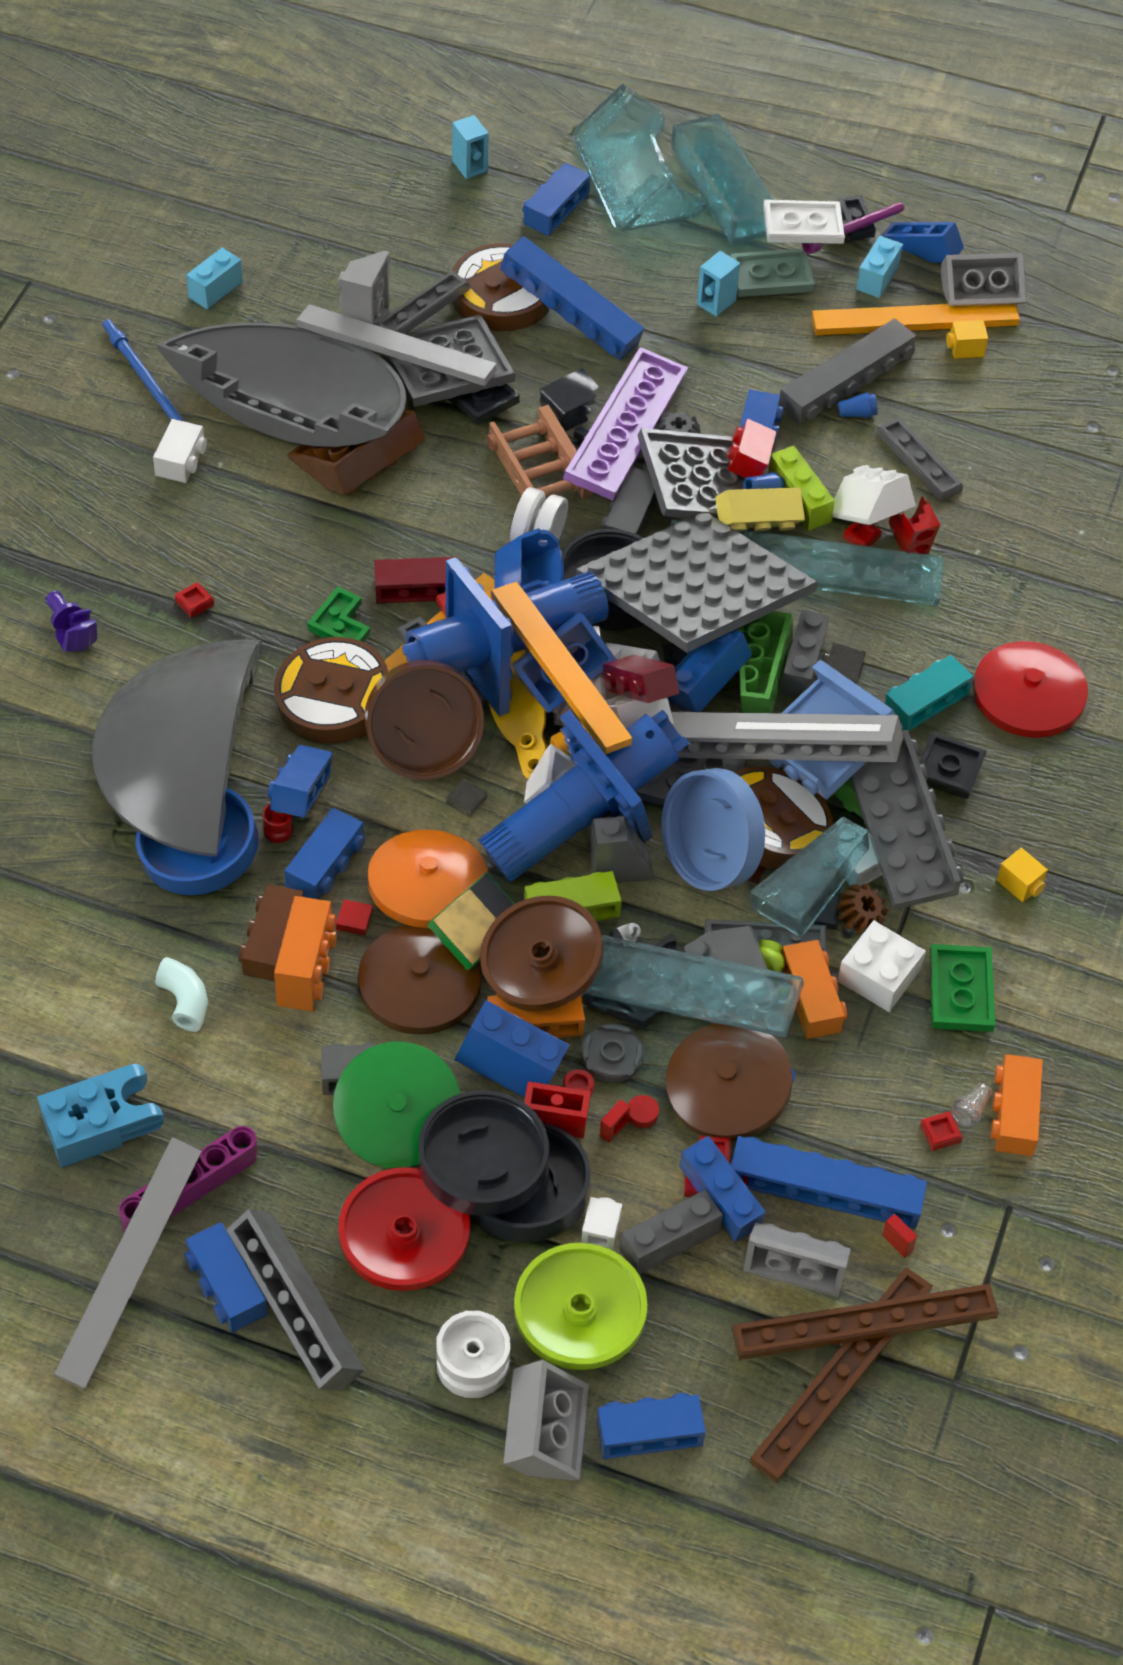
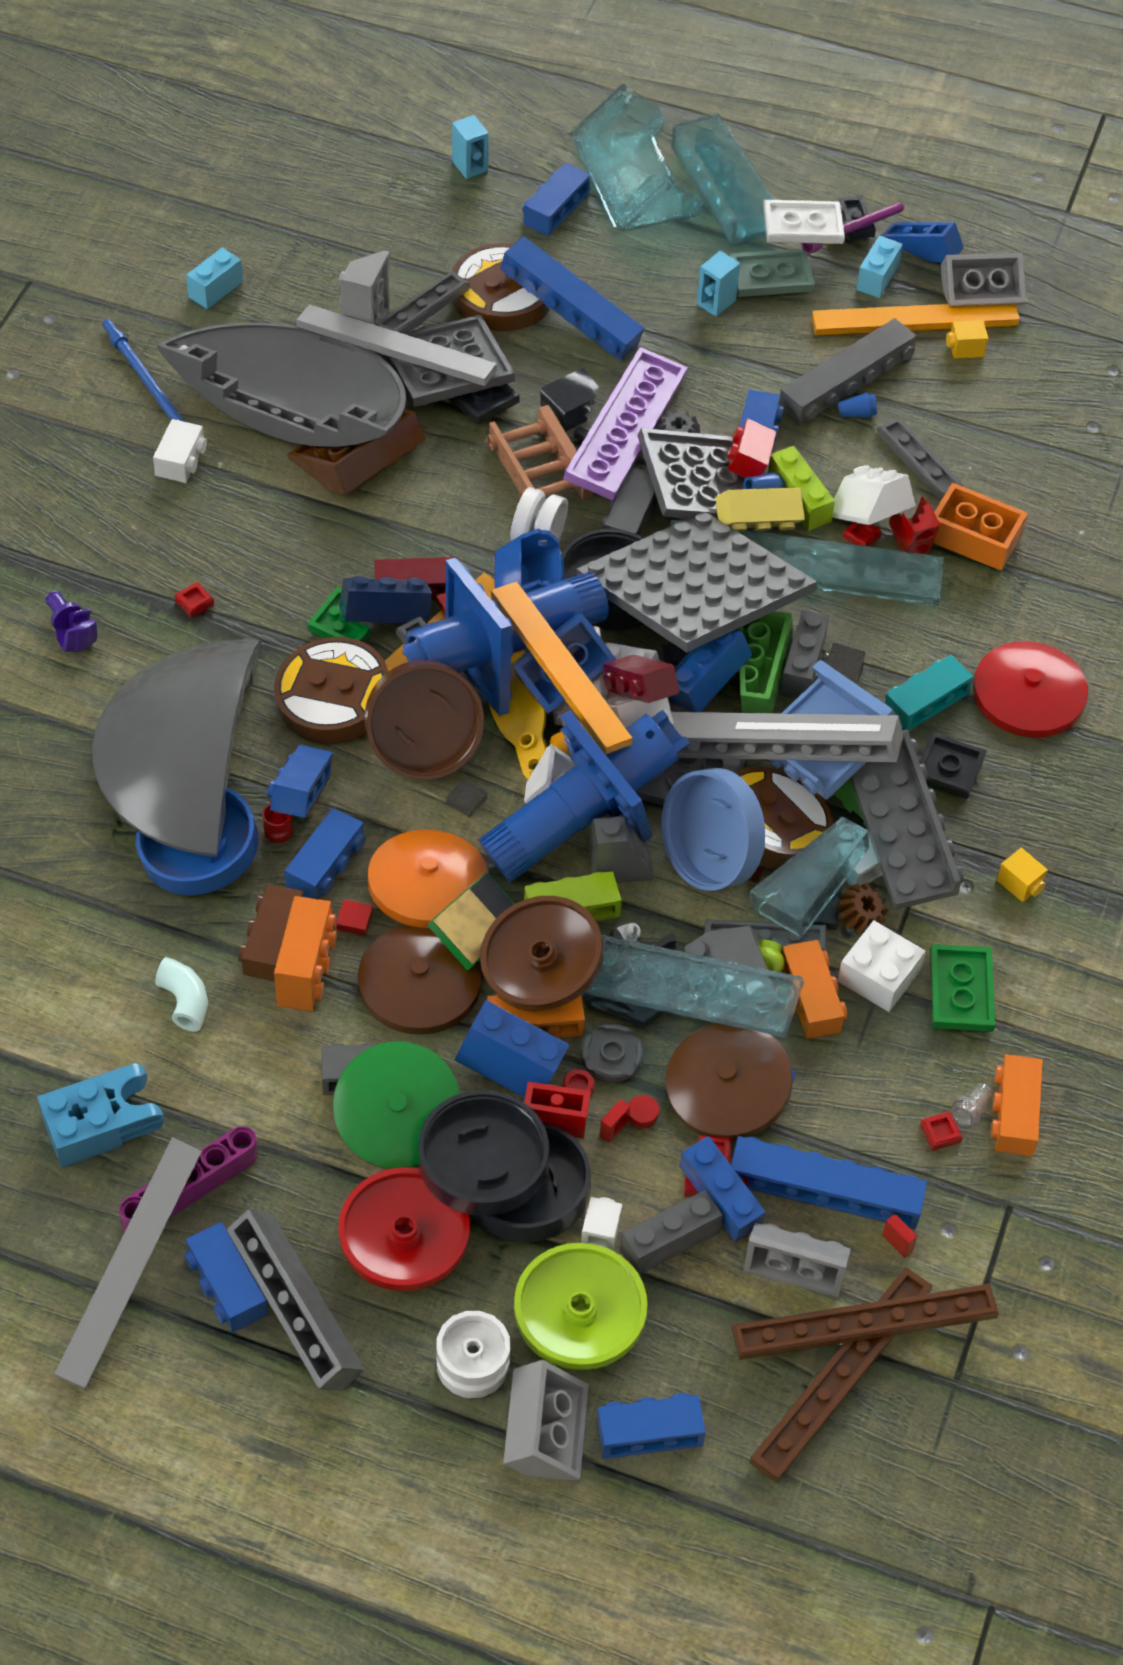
none -> dark blue brick [339,576,432,624]
none -> orange brick [933,482,1028,571]

